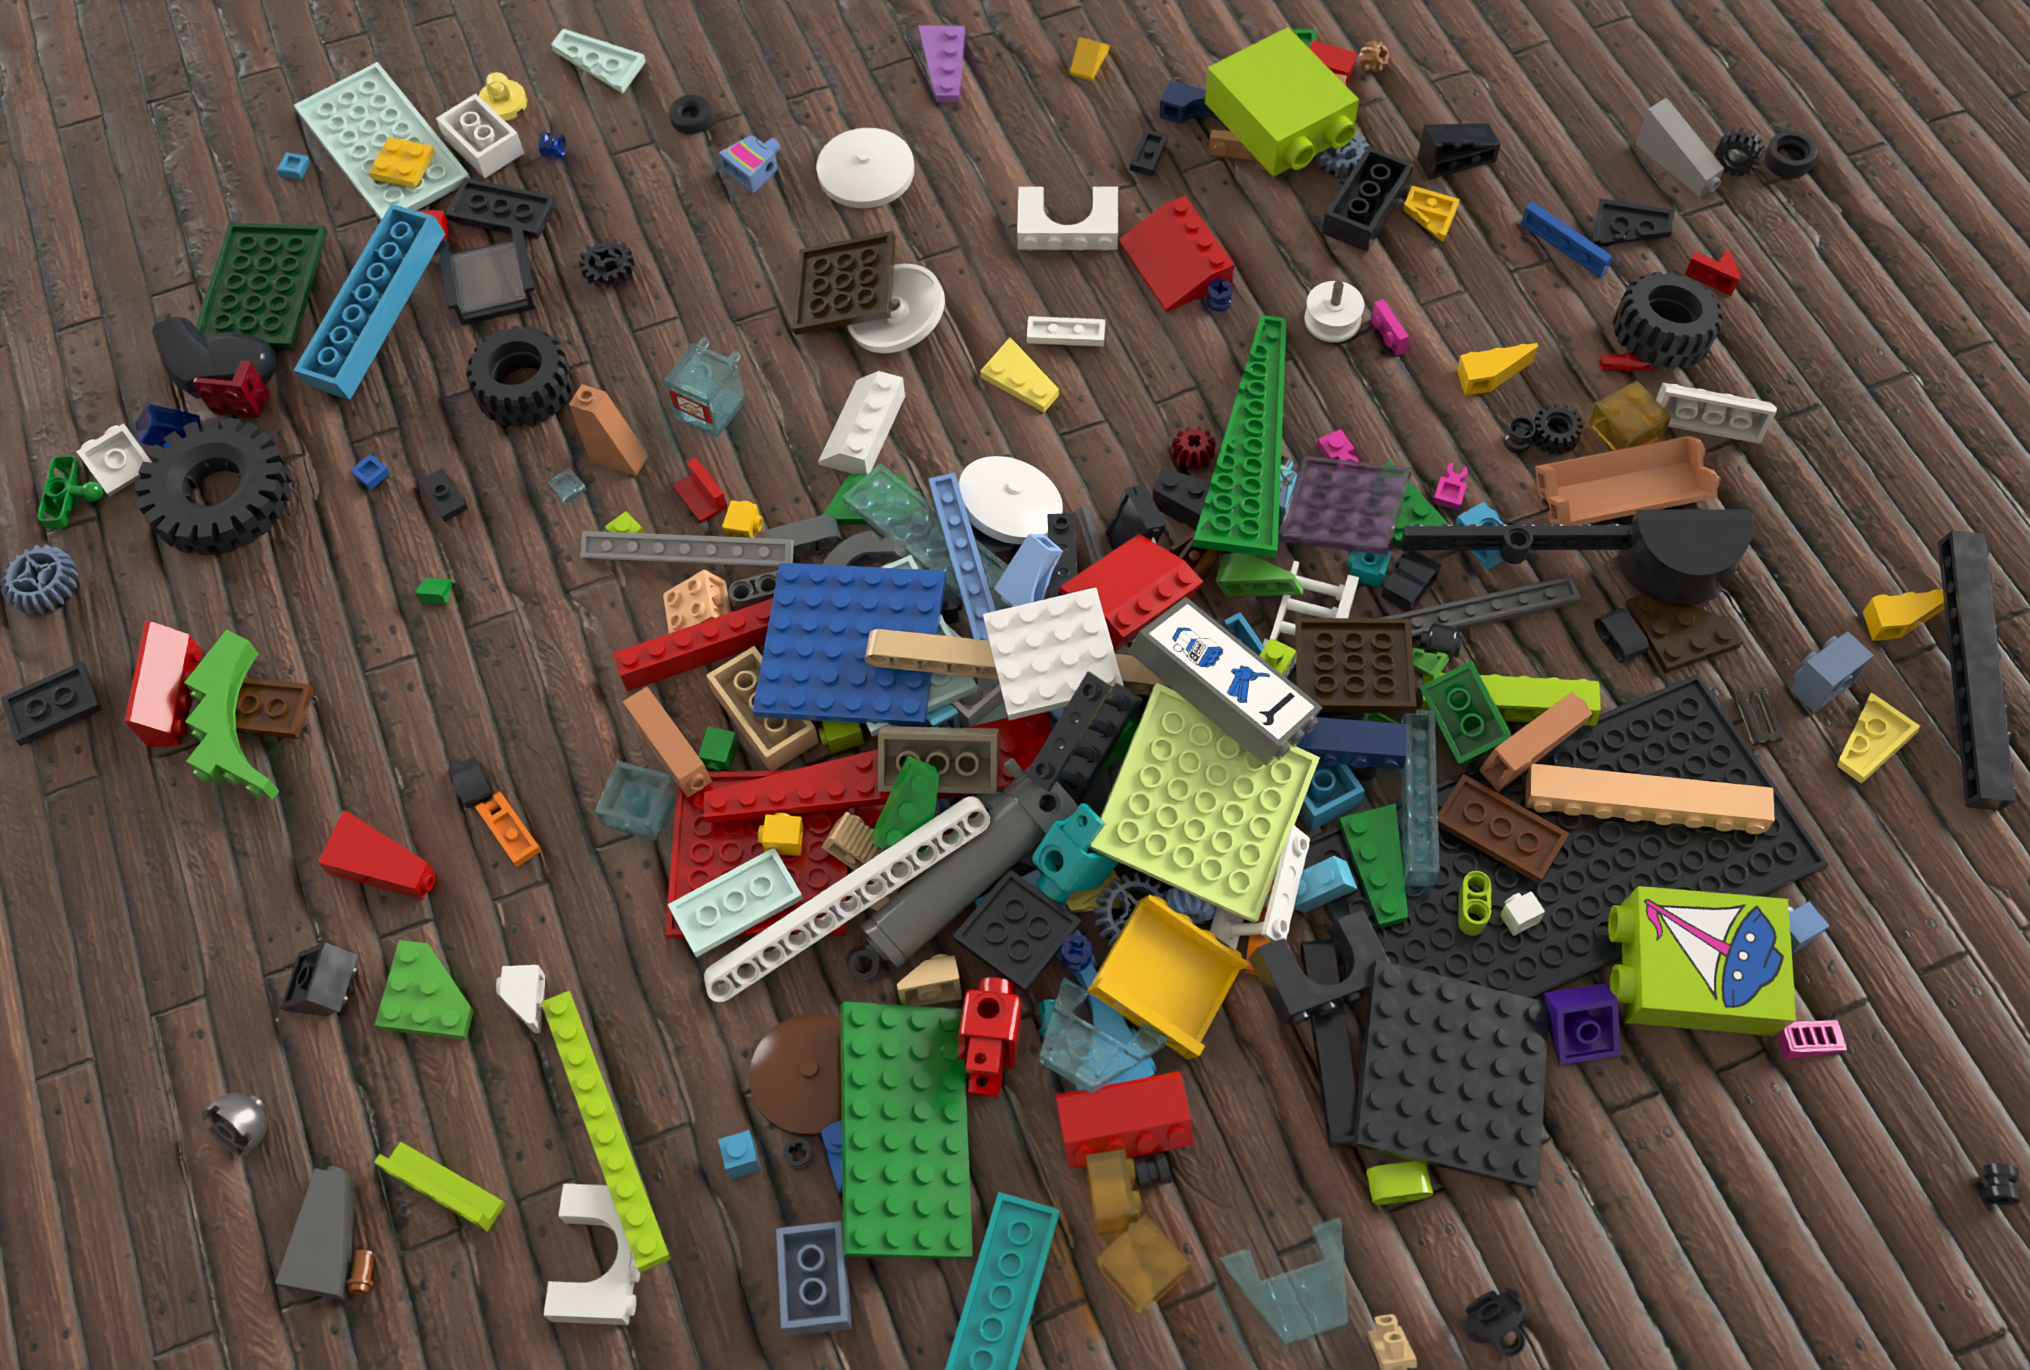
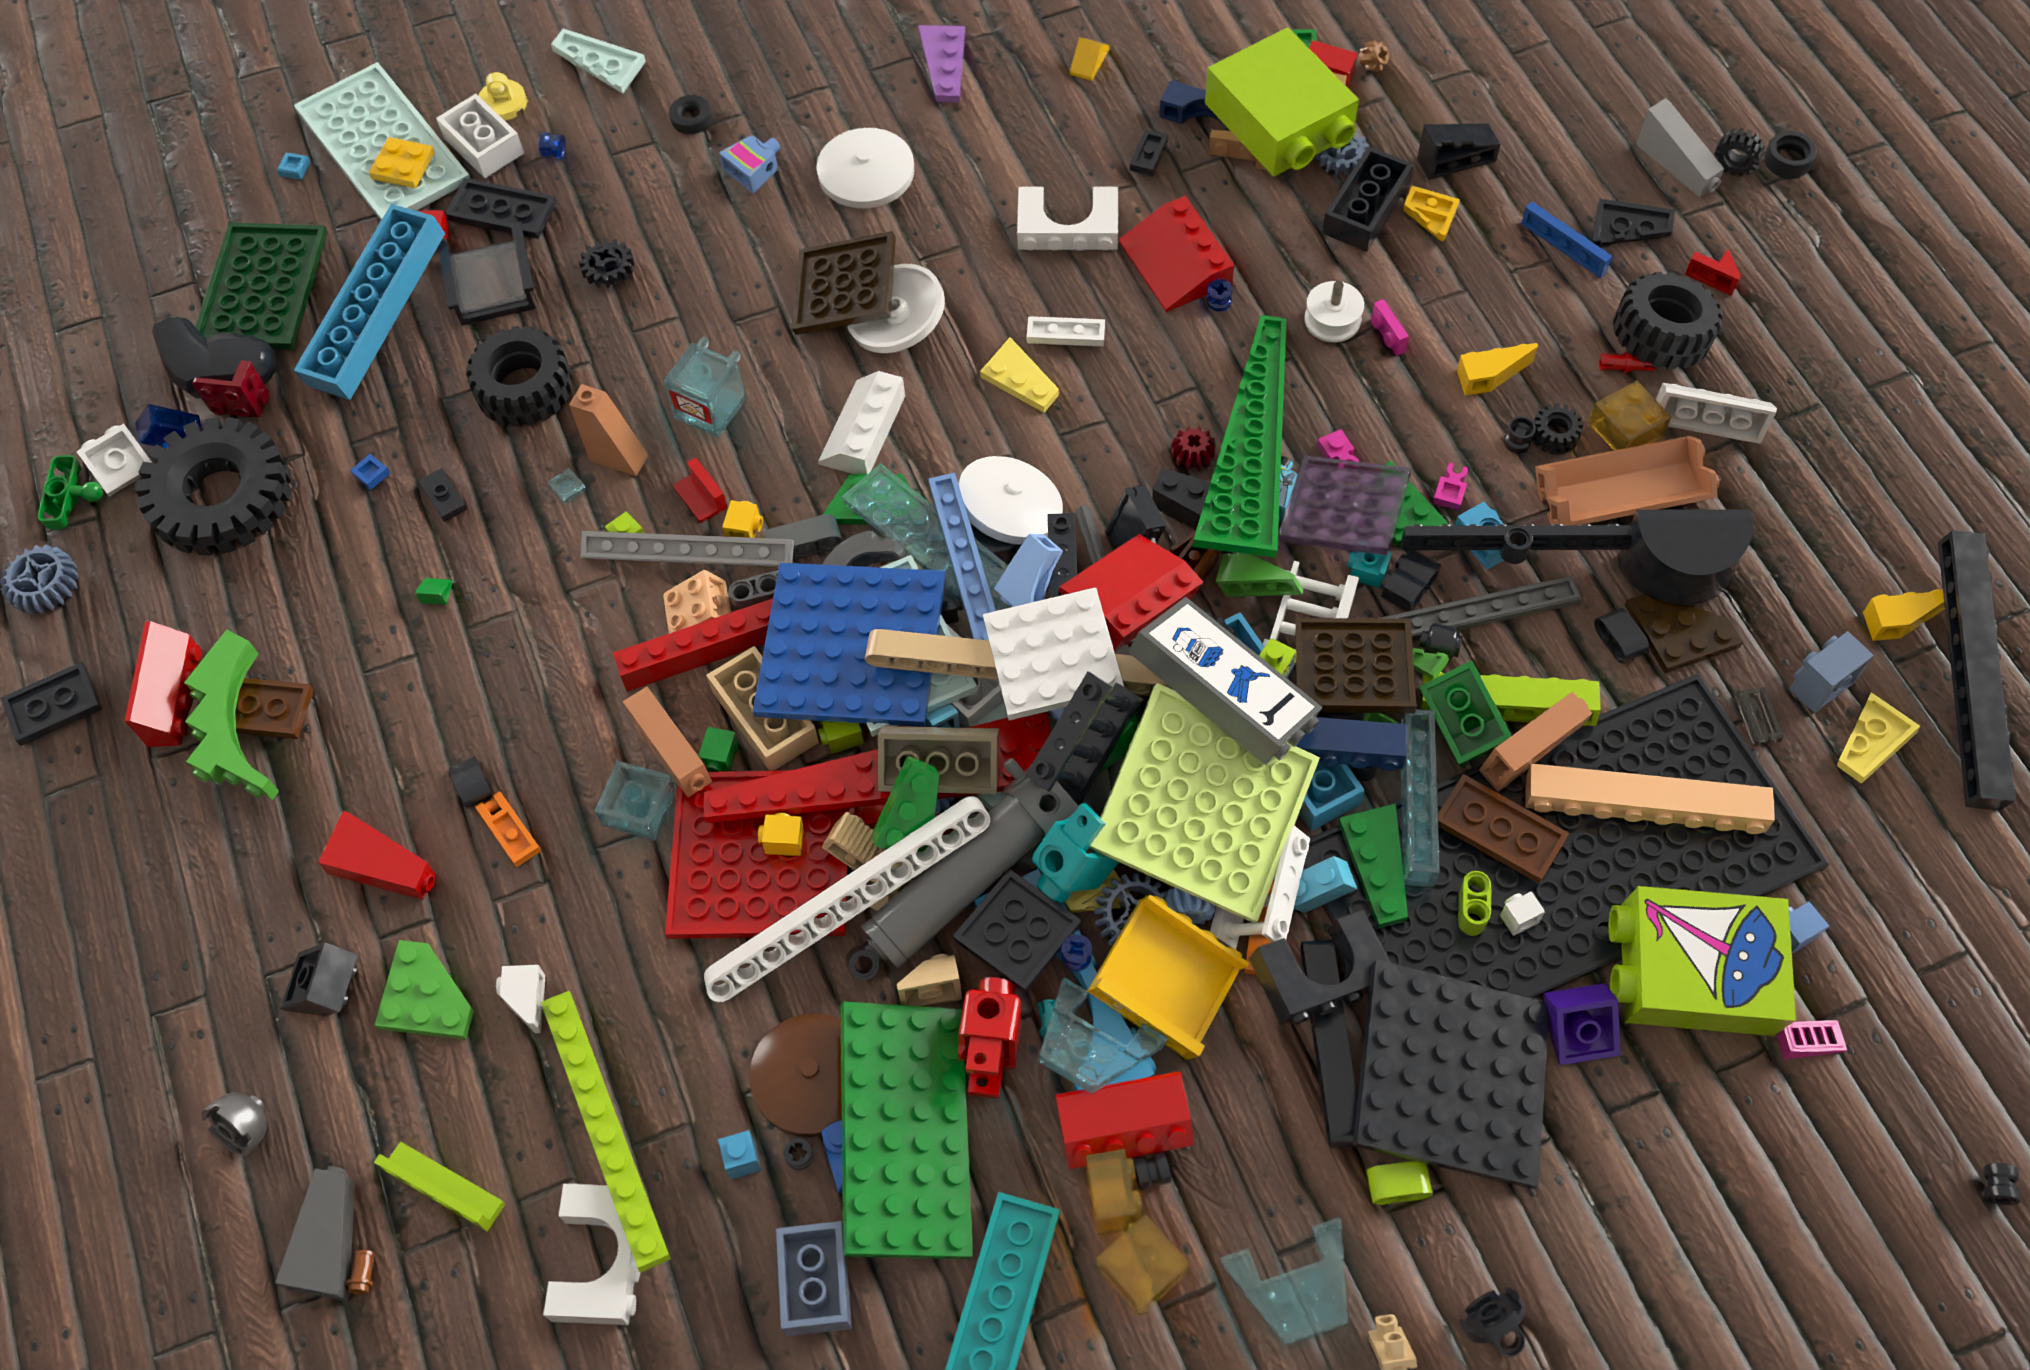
light aqua plate [668,848,803,957] -> none

